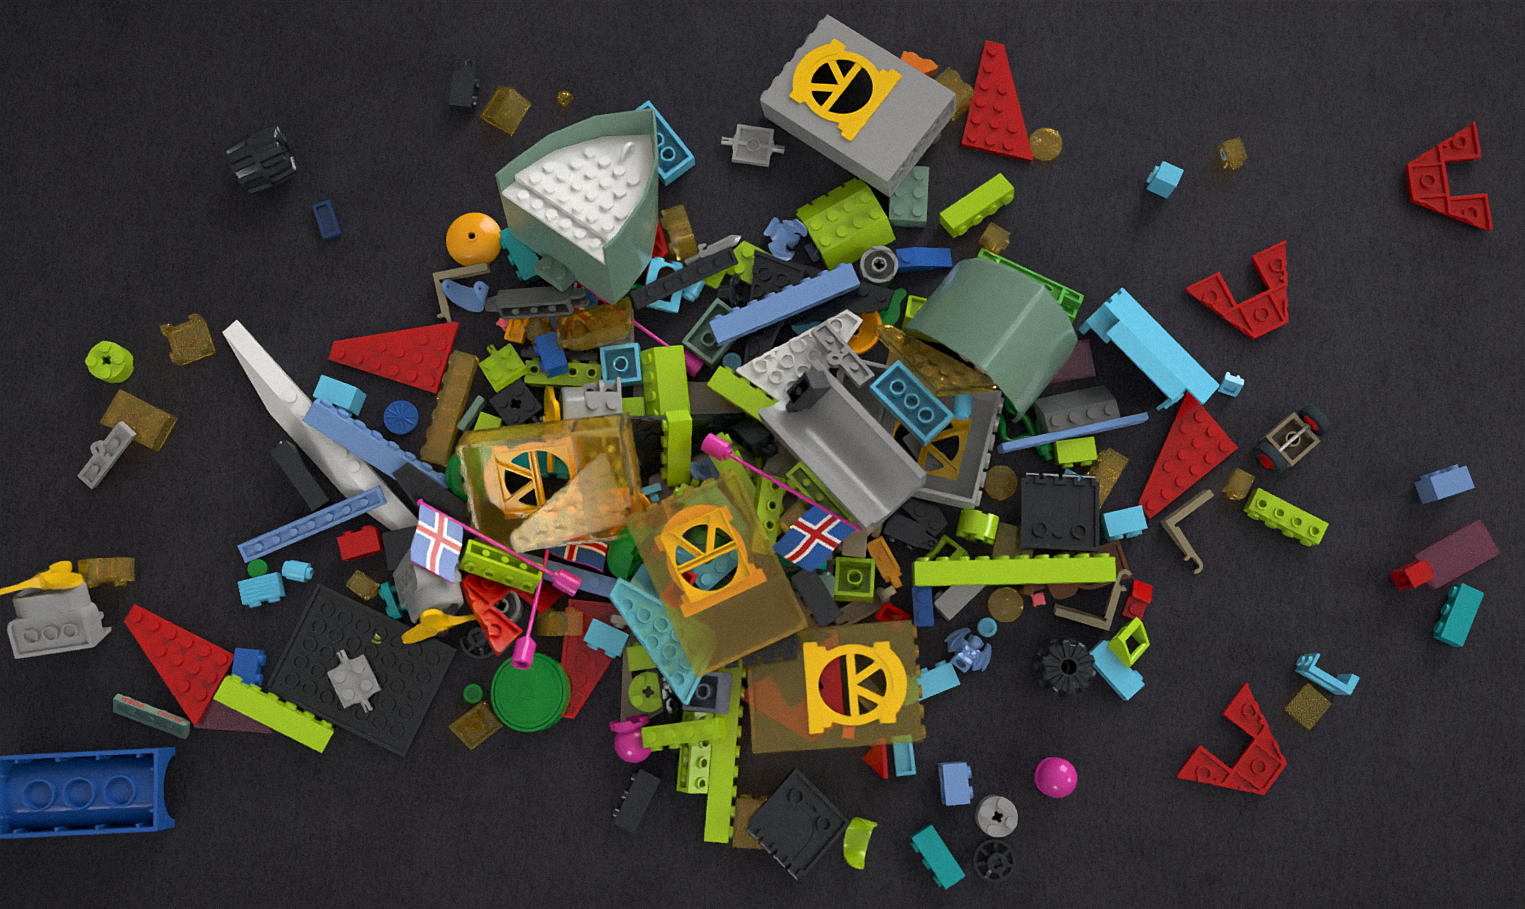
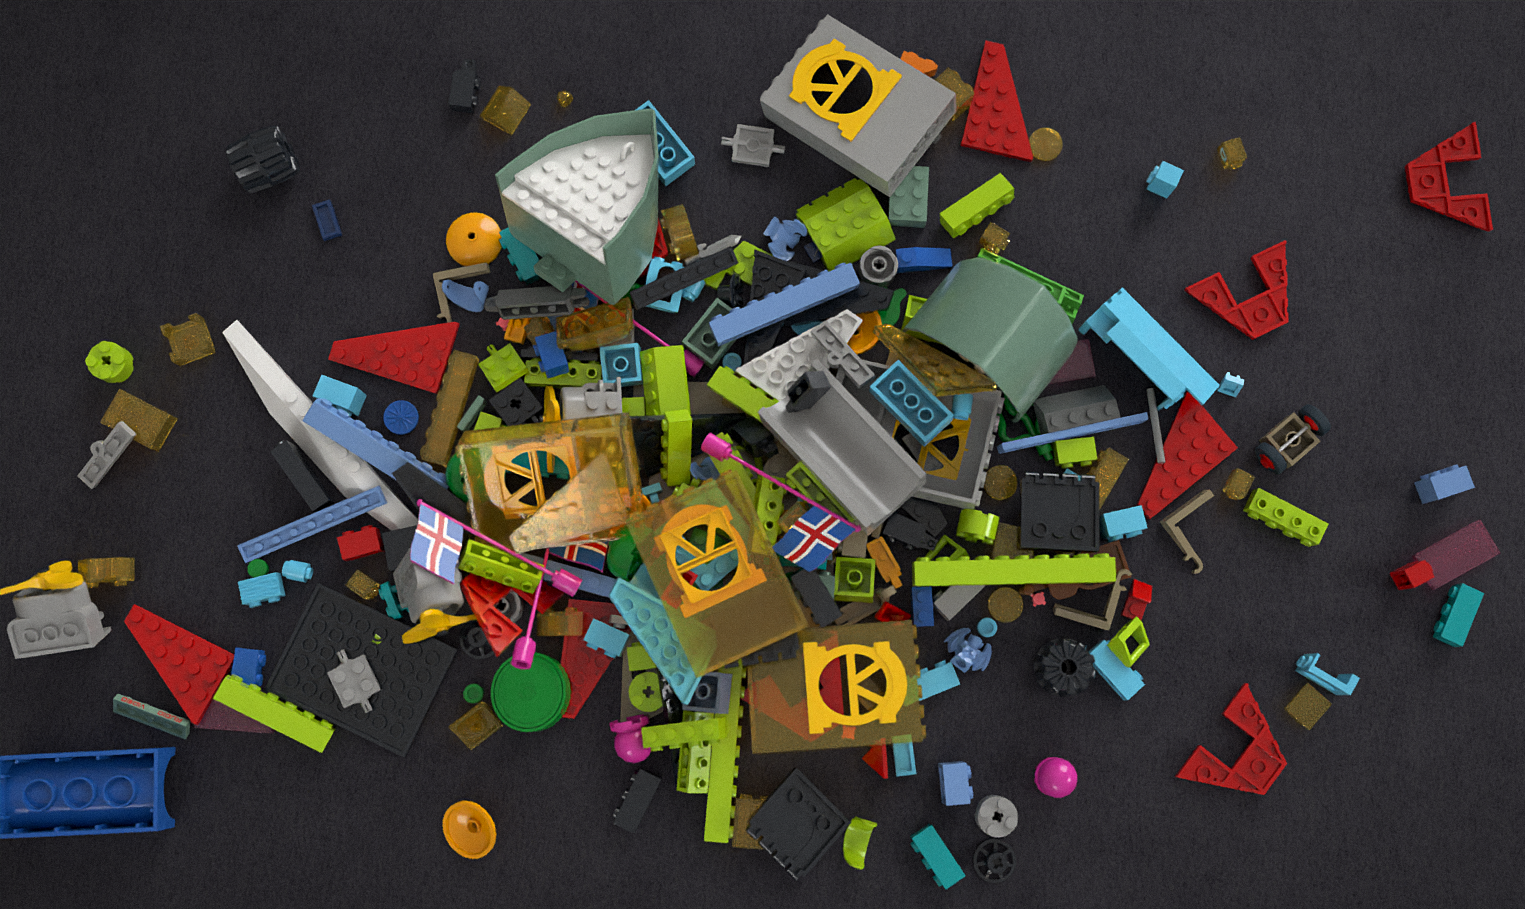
none -> light orange dish [443,801,496,859]
none -> light grey bar [1146,388,1165,464]

